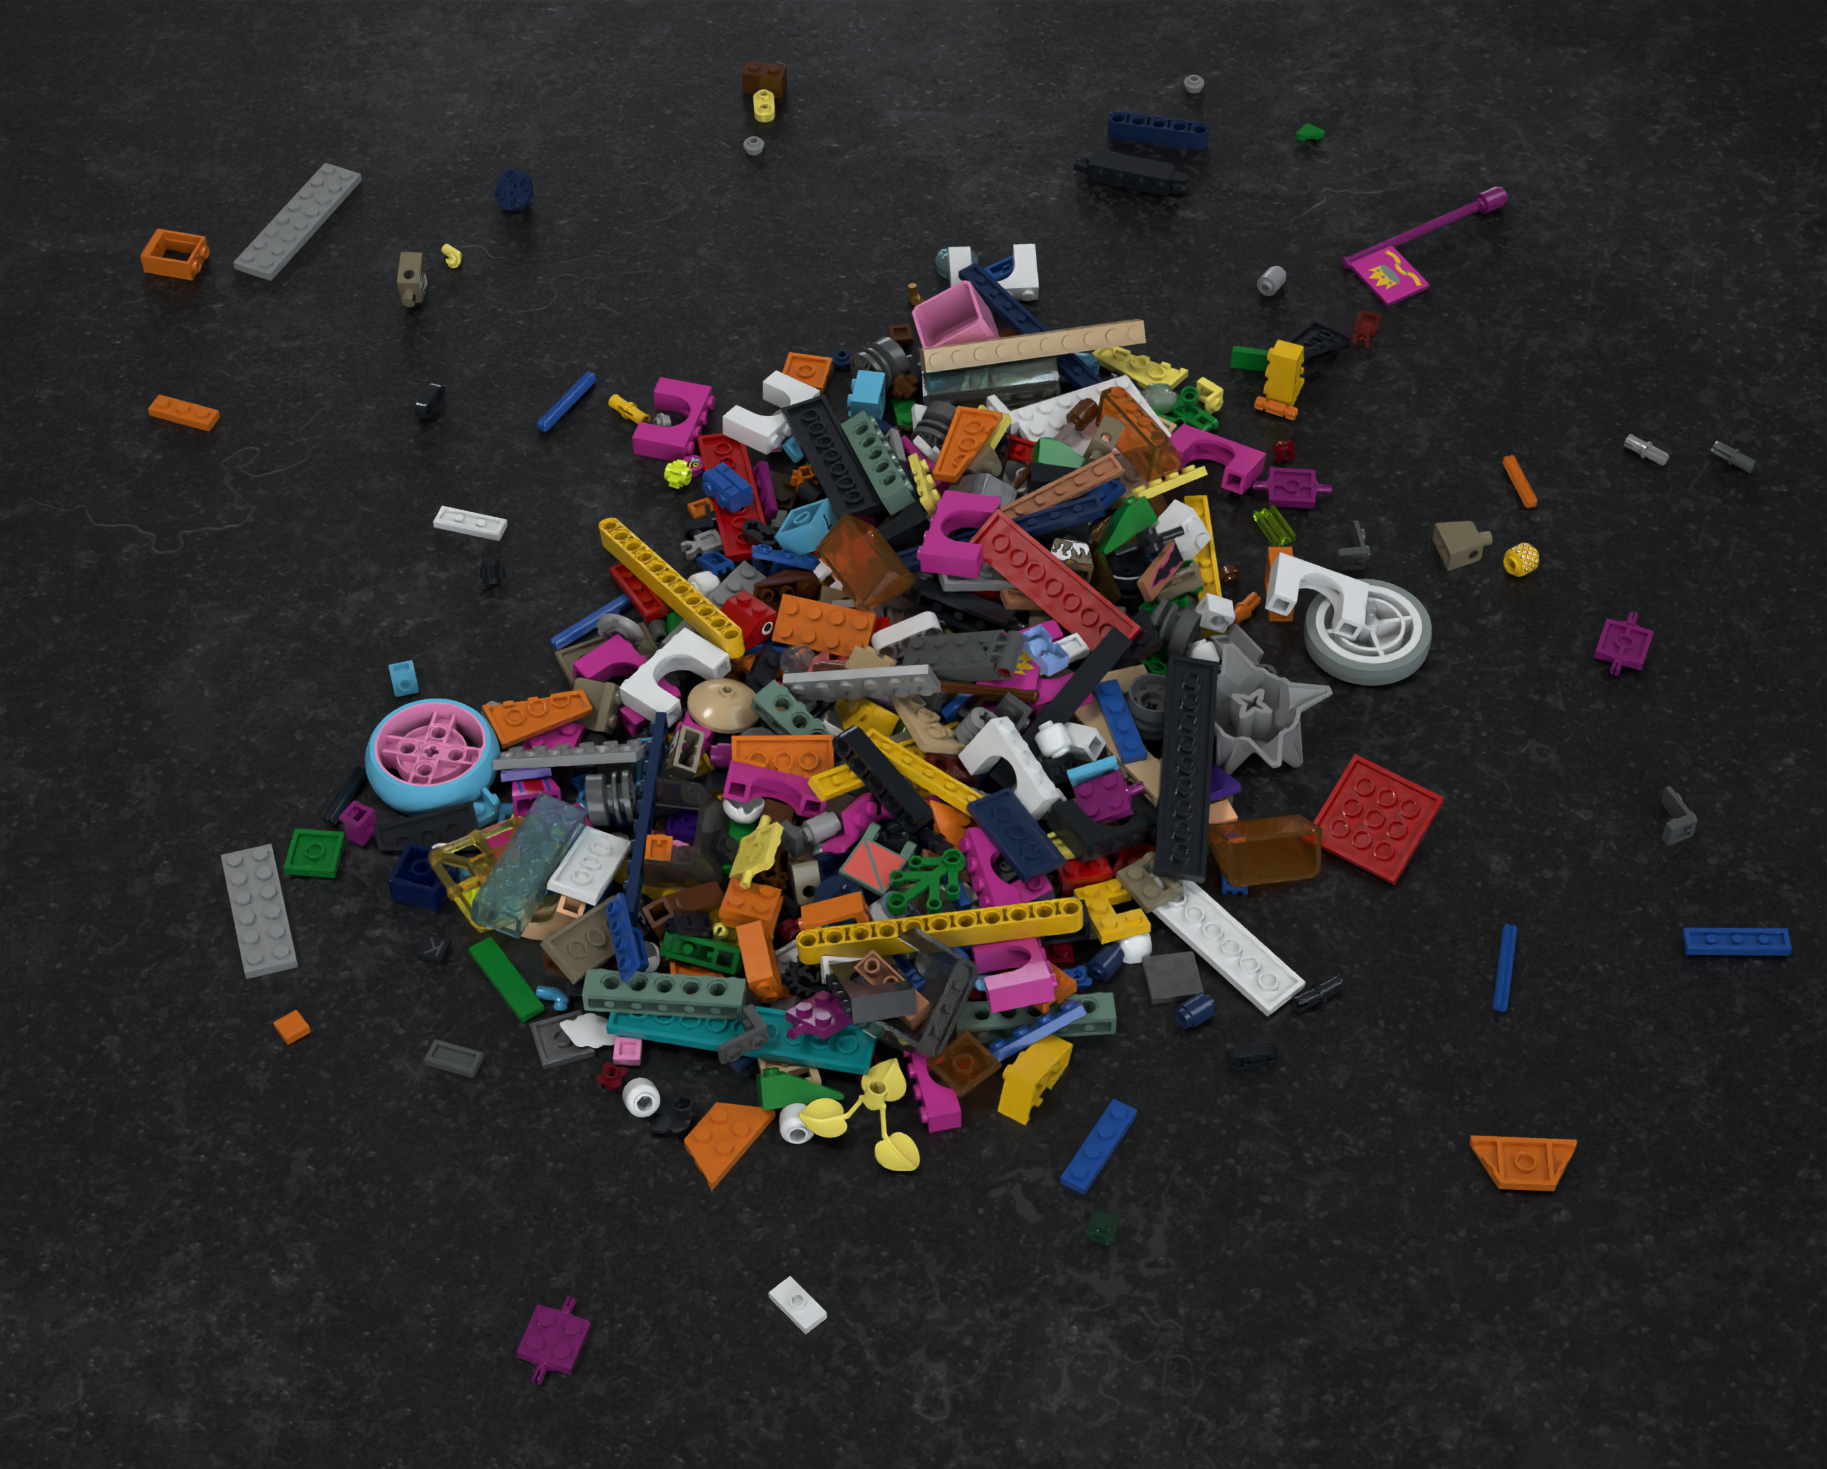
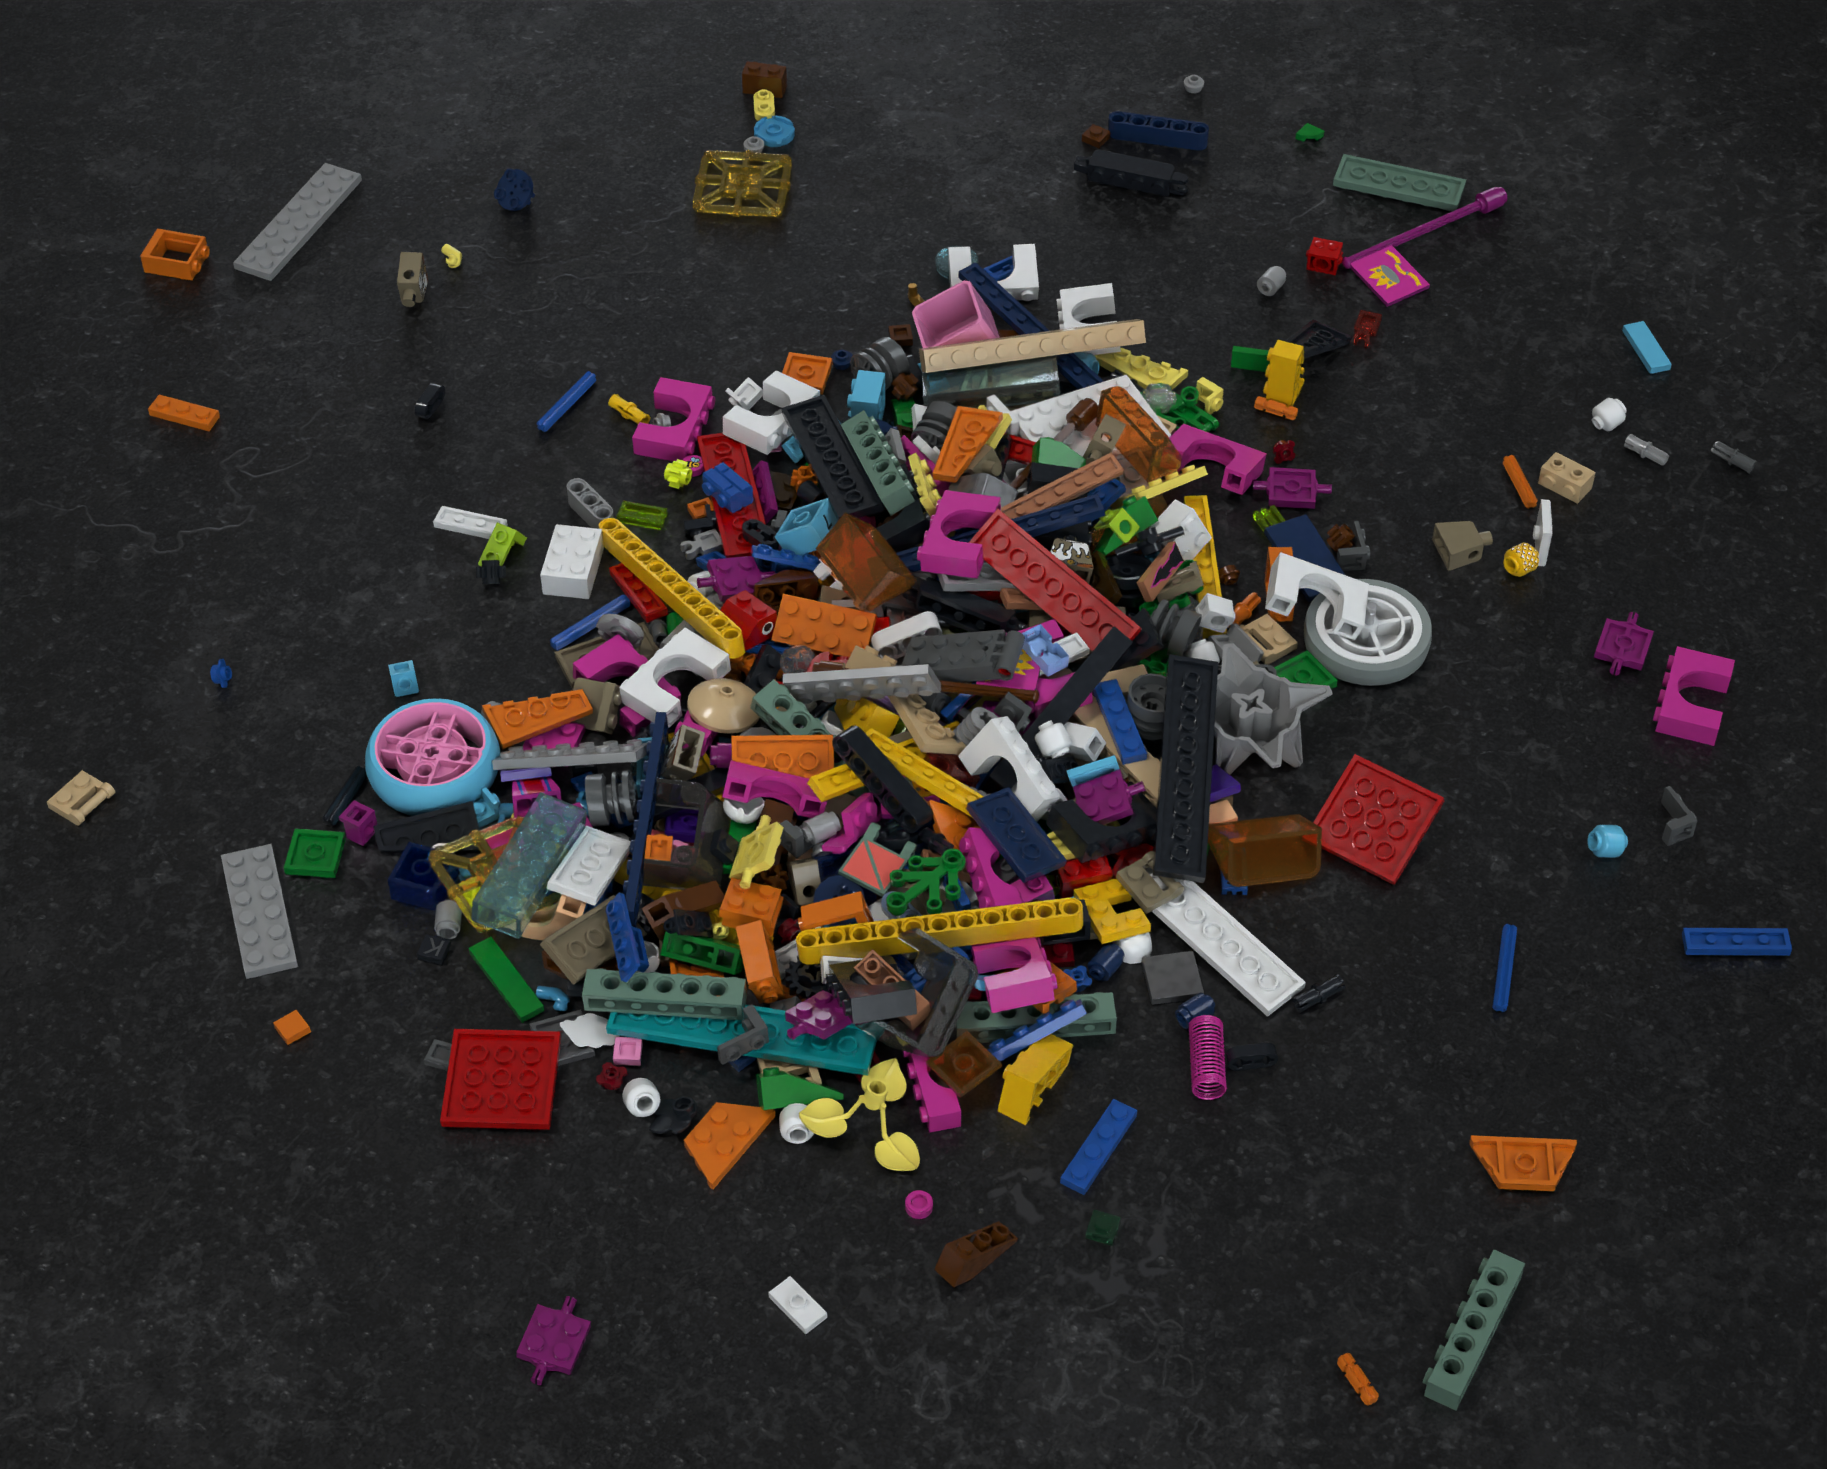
none -> tan plate [47,770,115,826]
none -> blue plate [210,659,232,688]
none -> light grey brick [434,900,462,939]
none -> red plate [440,1029,561,1130]
none -> lime bracket [478,522,527,567]
none -> white brick [540,524,604,599]
none -> light grey beam [567,478,614,529]
none -> clear neon green tile [616,501,668,530]
none -> clear yellow plate [693,150,792,217]
none -> magenta plate [697,556,776,602]
none -> white bracket [725,377,763,411]
none -> dark azure tile [754,115,795,147]
none -> dark pink tile [905,1190,933,1219]
none -> reddish brown slope [934,1221,1018,1287]
none -> white arch [1057,283,1121,355]
none -> reddish brown plate [1082,124,1110,148]
none -> lime bracket [1094,508,1140,543]
none -> dark pink piece [1189,1015,1227,1100]
none -> tan plate [1240,614,1298,665]
none -> dark blue tile [1264,514,1345,602]
none -> green plate [1274,650,1338,689]
none -> red head [1306,237,1343,275]
none -> reddish brown gear [1326,524,1356,552]
none -> sand green plate [1333,154,1467,211]
none -> orange axle [1337,1353,1379,1406]
none -> sand green brick [1423,1250,1525,1411]
none -> white plate [1533,499,1552,566]
none -> tan brick [1538,452,1595,504]
none -> medium azure head [1588,825,1628,858]
none -> white head [1592,398,1626,431]
none -> medium azure tile [1622,321,1672,374]
none -> dark pink arch [1653,646,1735,746]

